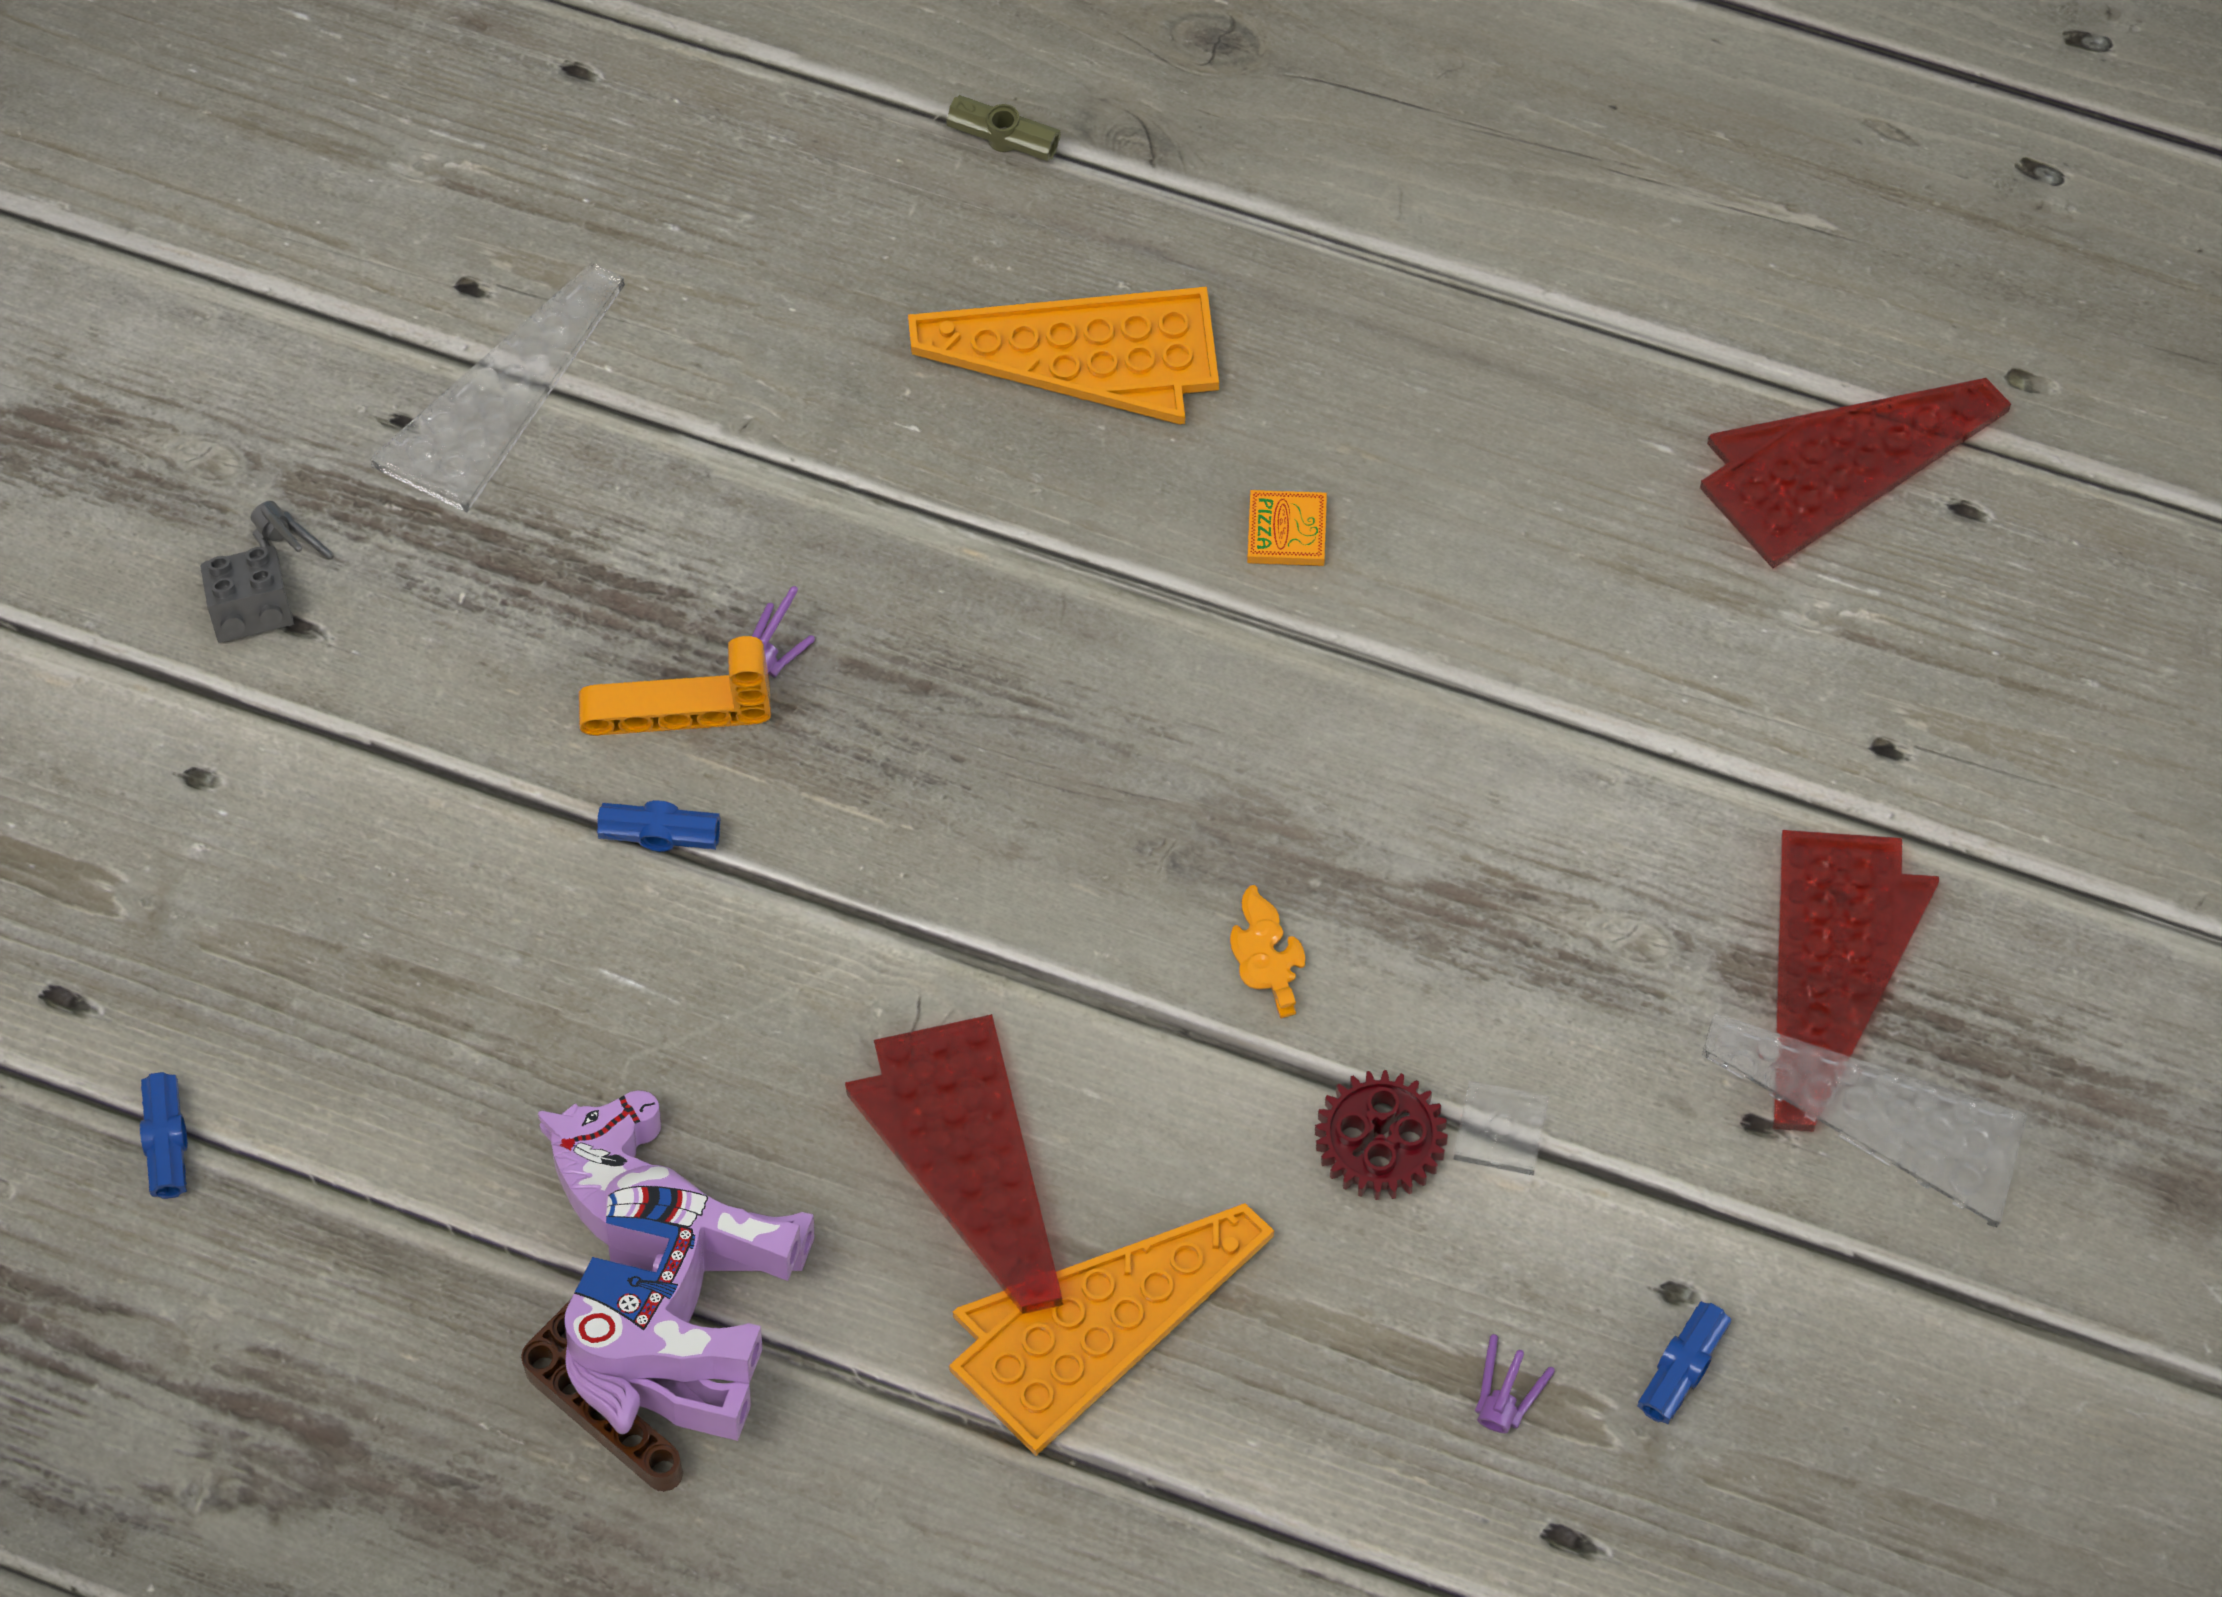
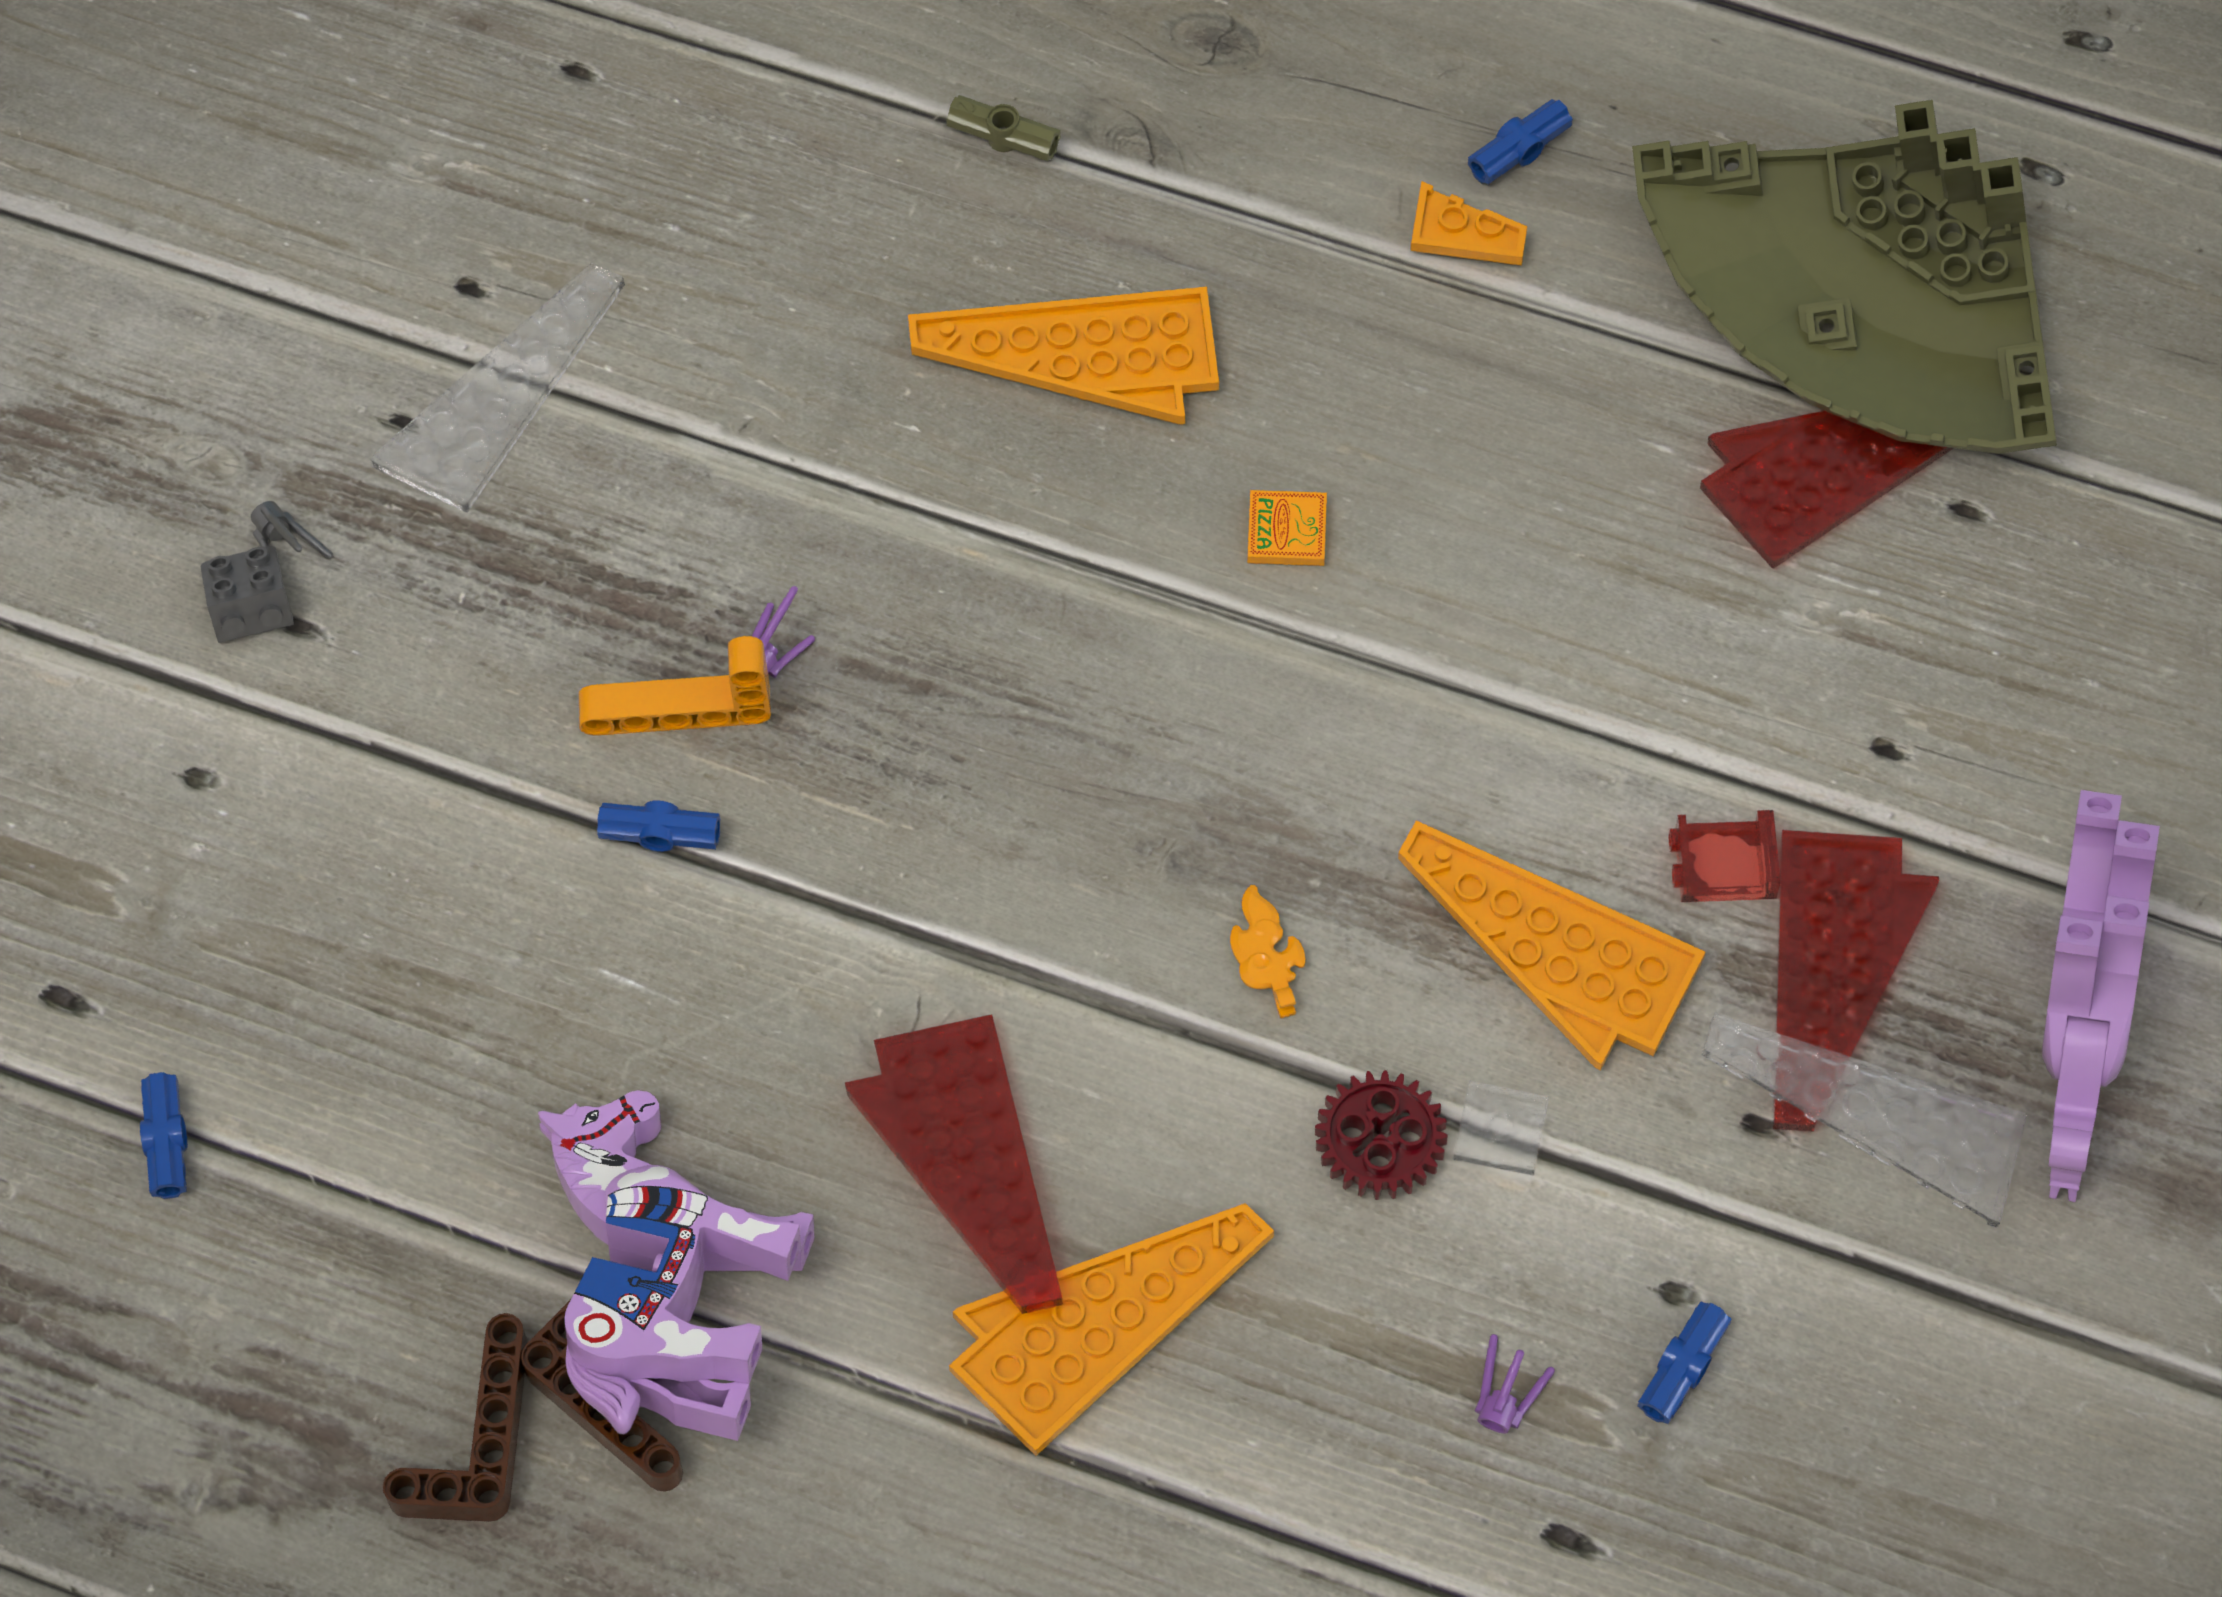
none -> reddish brown beam [383,1313,528,1522]
none -> light orange wing [1398,820,1706,1071]
none -> light orange wing [1411,181,1527,266]
none -> blue piece [1468,99,1573,184]
none -> olive panel [1632,100,2057,454]
none -> clear red panel [1668,810,1781,902]
none -> lavender animal [2042,790,2160,1202]

